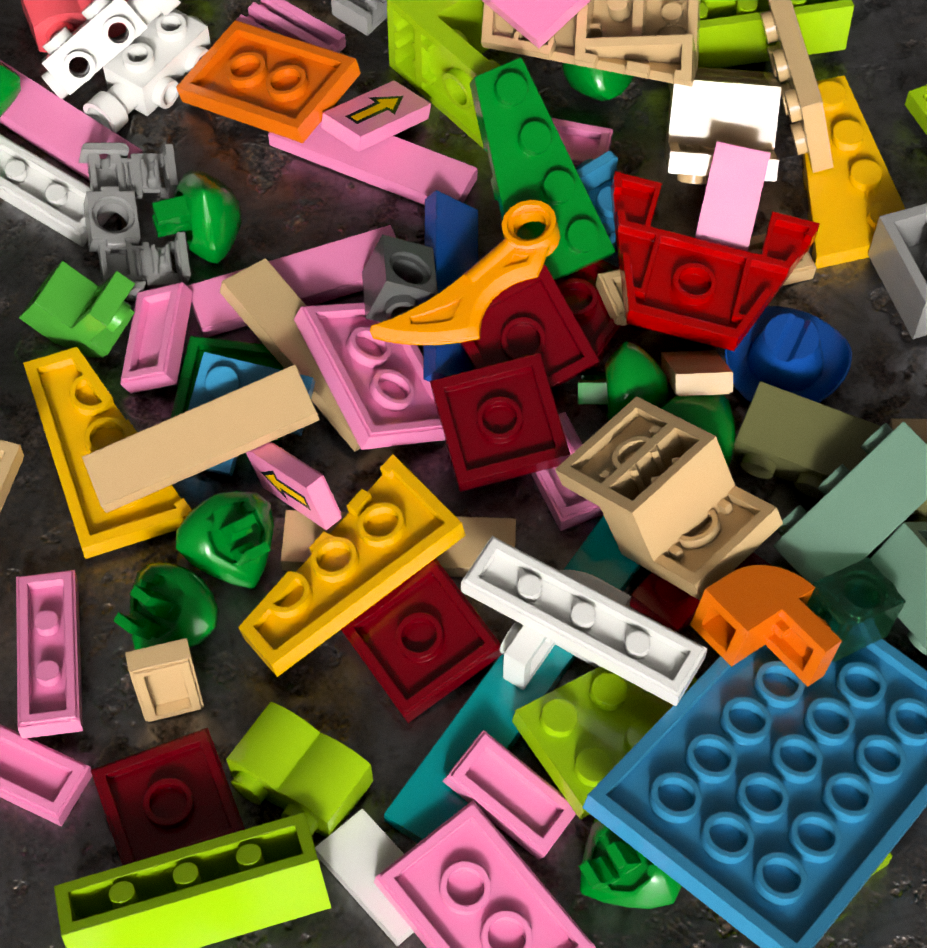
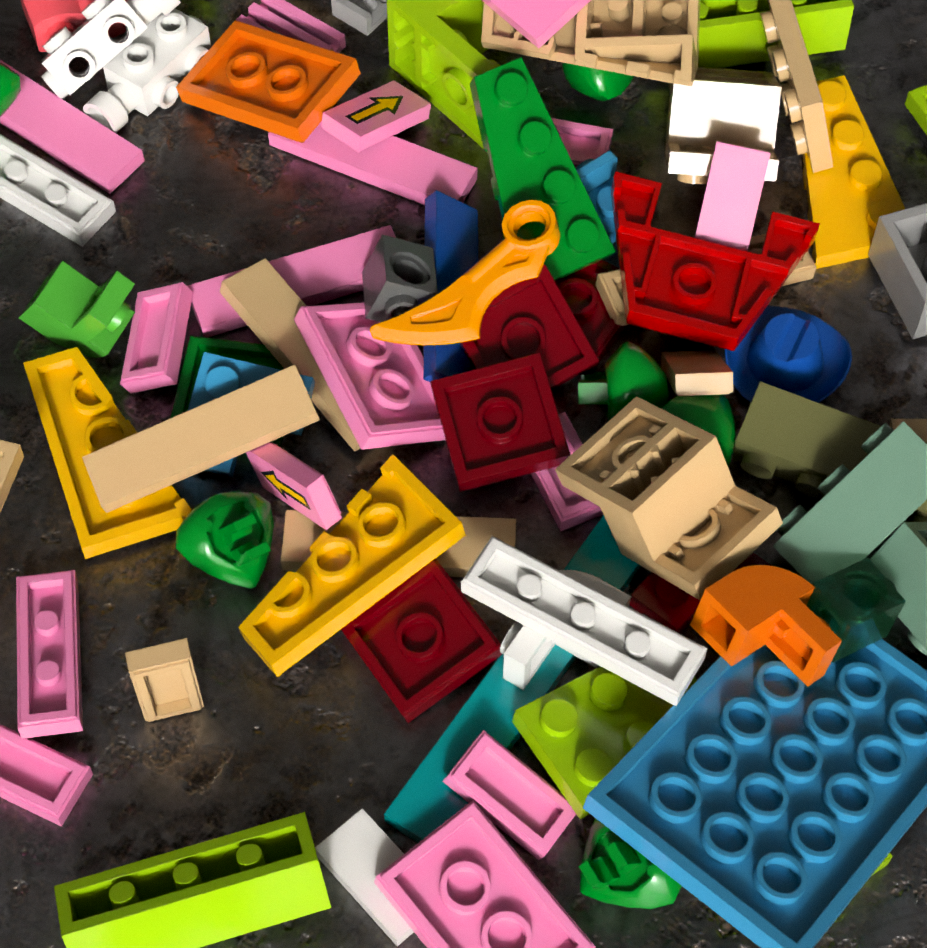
light grey piece [79,143,191,301] -> none
dark red tile [91,727,245,866] -> none
green piece [113,563,219,650] -> none
green piece [152,170,242,263] -> none
lime brick [226,702,374,838] -> none

